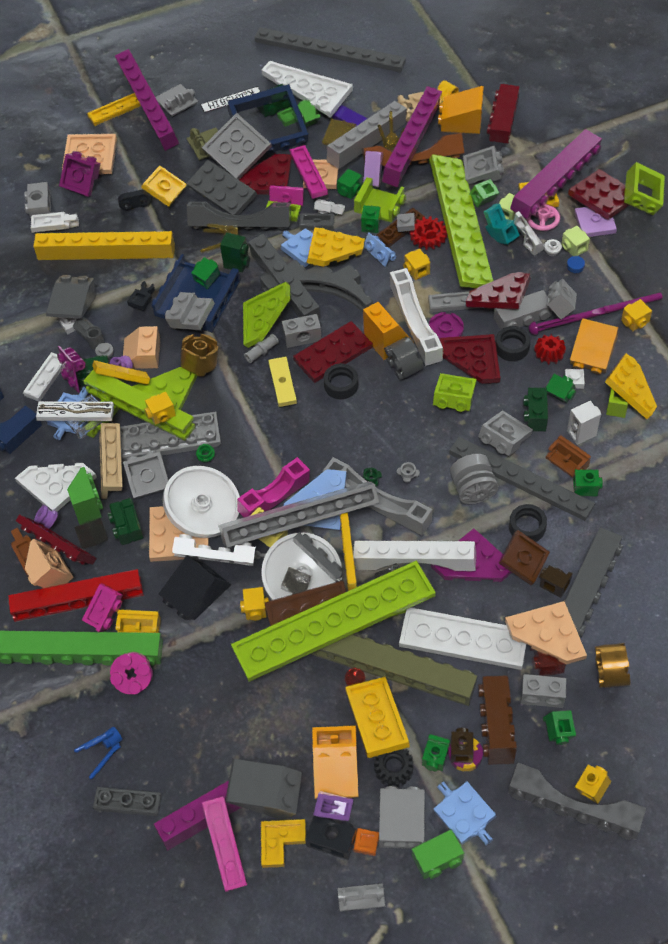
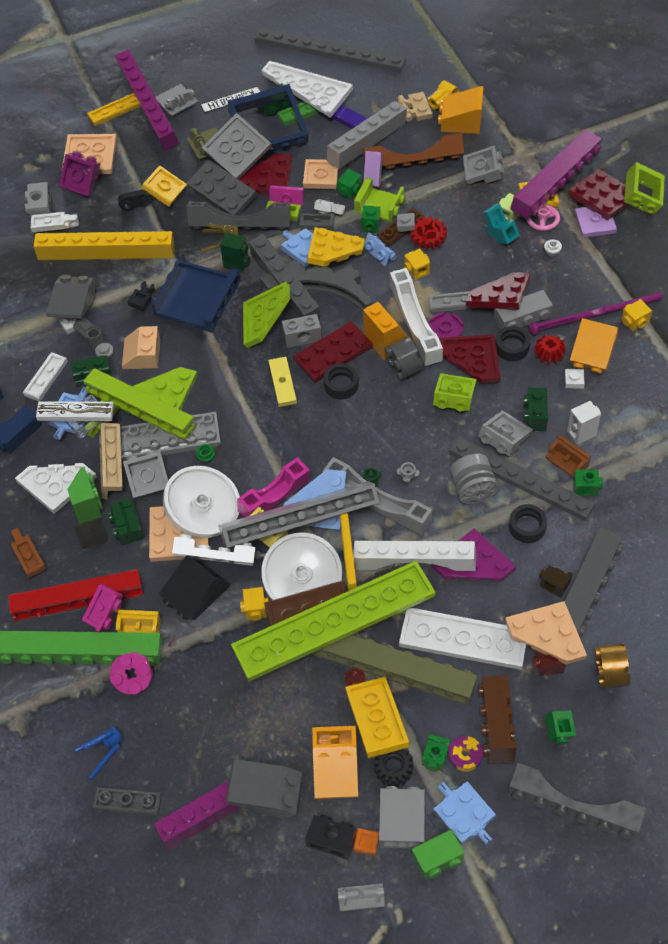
dark red plate [16,514,97,565] -> none
light nougat slope [25,539,74,588] -> none
medium lavender wheel [34,505,58,529] -> none
magenta hinge [57,346,85,393] -> none
yellow tile [92,360,150,385] -> none
medium lavender wheel [110,355,133,369] -> none
yellow brick [144,391,176,425] -> none
light grey plate [165,292,215,330] -> none
pearl gold brick [181,334,218,376] -> none
green brick [191,257,220,289] -> none
dark pink tile [202,796,247,892] -> none
light grey pin [244,334,279,363] -> none
yellow plate [261,819,306,868] -> none
clear smoke panel [281,567,311,594] -> none
dark pink tile [290,145,328,199] -> none
dark grey tile [293,532,342,582] -> none
bright green brick [298,100,320,127] -> none
medium lavender slope [314,791,353,821] -> none
clear yellow piece [322,119,357,145] -> none
clear yellow plant [378,111,405,150] -> none
magenta brick [382,86,442,187] -> none
lime plate [429,154,493,288] -> none
dark brown brick [451,728,473,763] -> none
bright green brick [469,179,499,208] -> none
dark red brick [487,84,520,144] -> none
reddish brown plate [499,530,550,585] -> none
white slope [514,211,544,256] -> none
light grey brick [521,674,566,708] -> none
green brick [546,374,576,404] -> none
light grey brick [547,279,577,319] -> none
yellowish green brick [562,226,590,256] -> none
blue tile [567,256,585,273] -> none
yellow brick [575,765,611,804] -> none
yellow plate [605,353,657,419] -> none
lime panel [606,388,628,418] -> none

